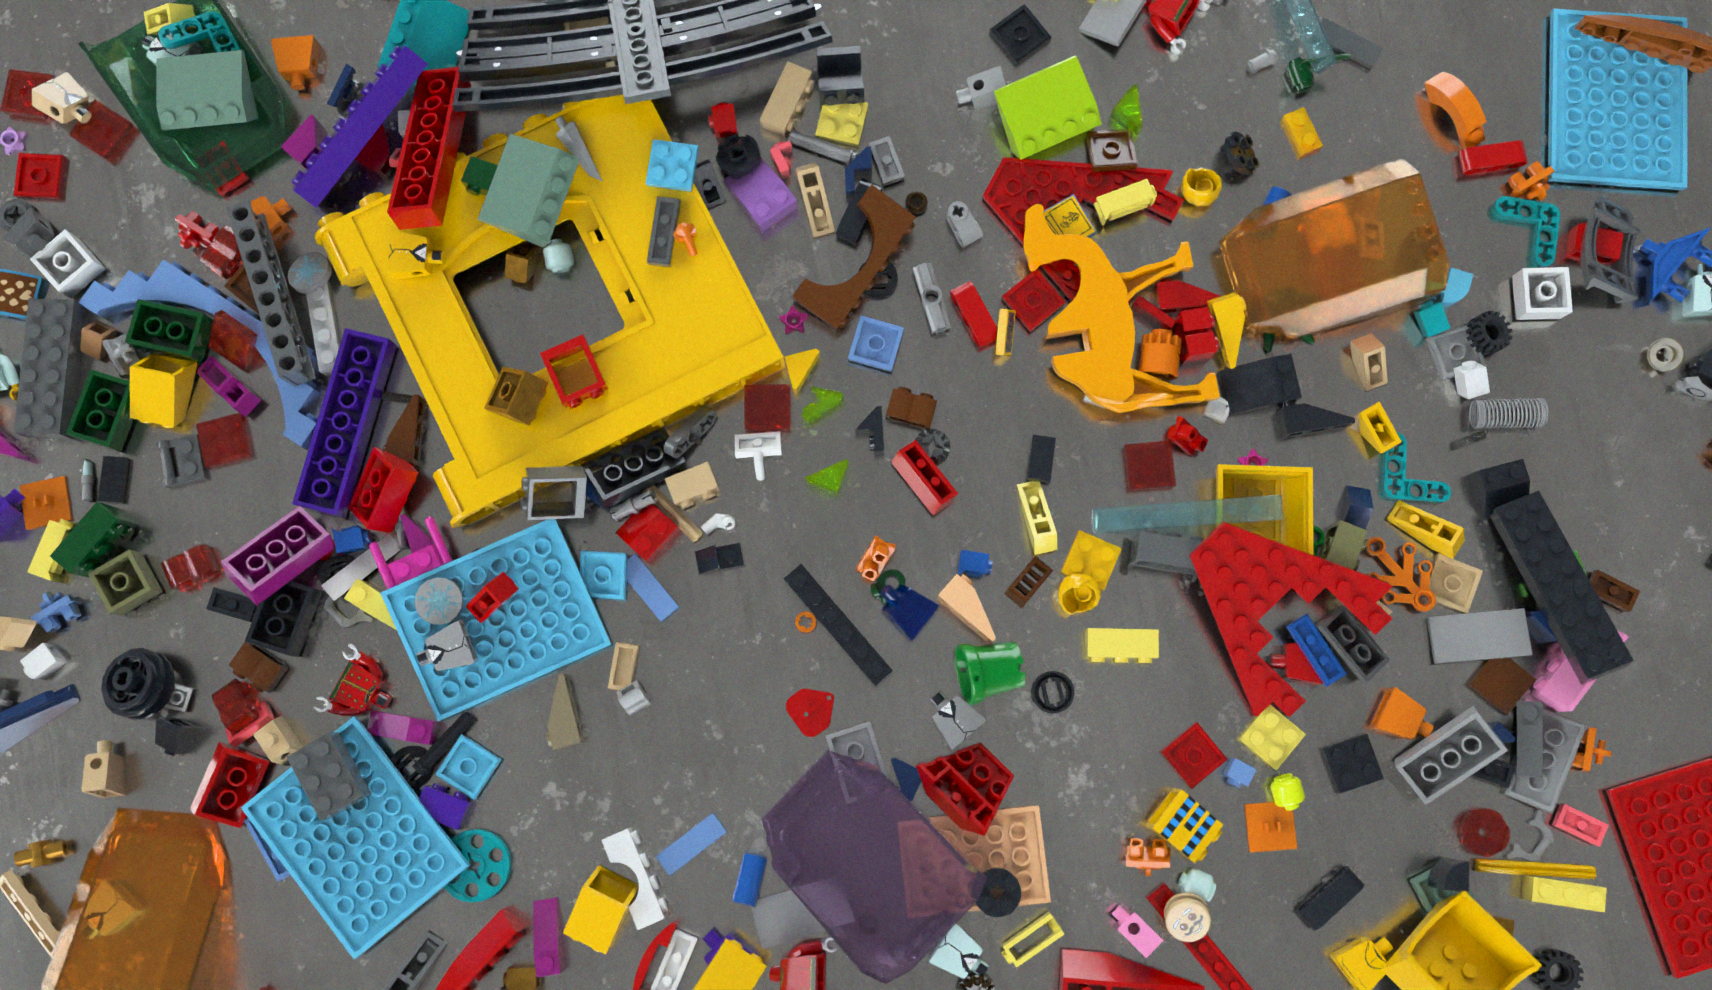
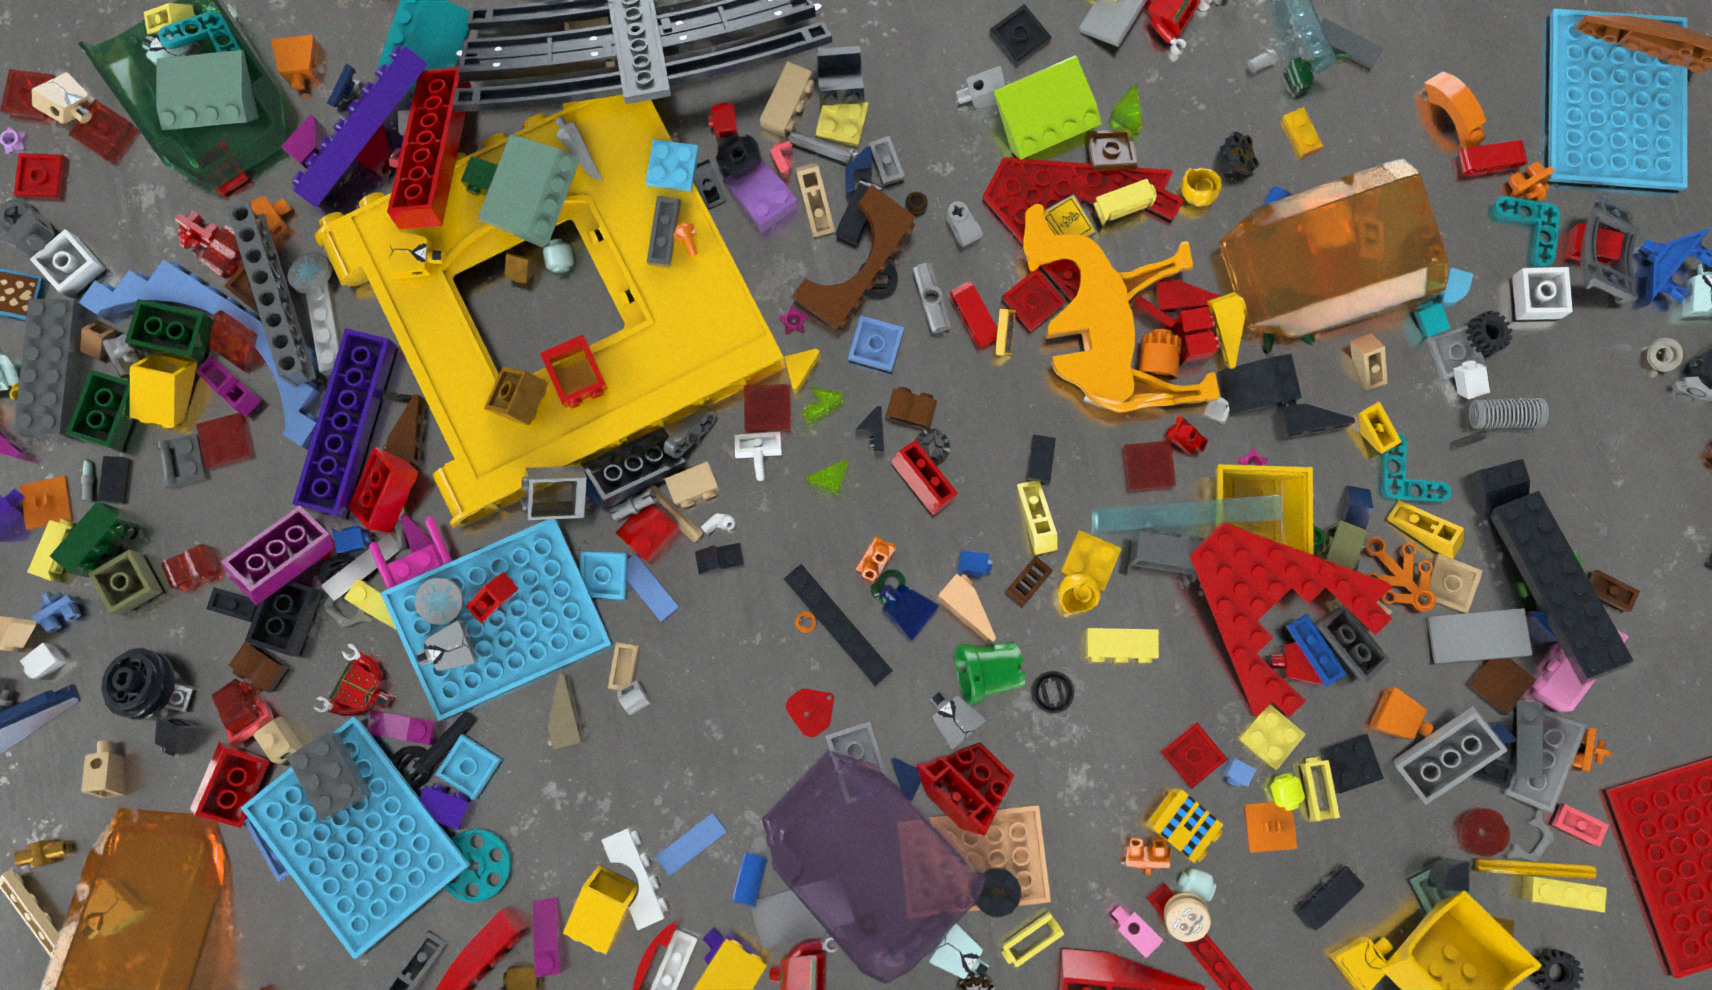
none -> light yellow window [1299,757,1340,821]

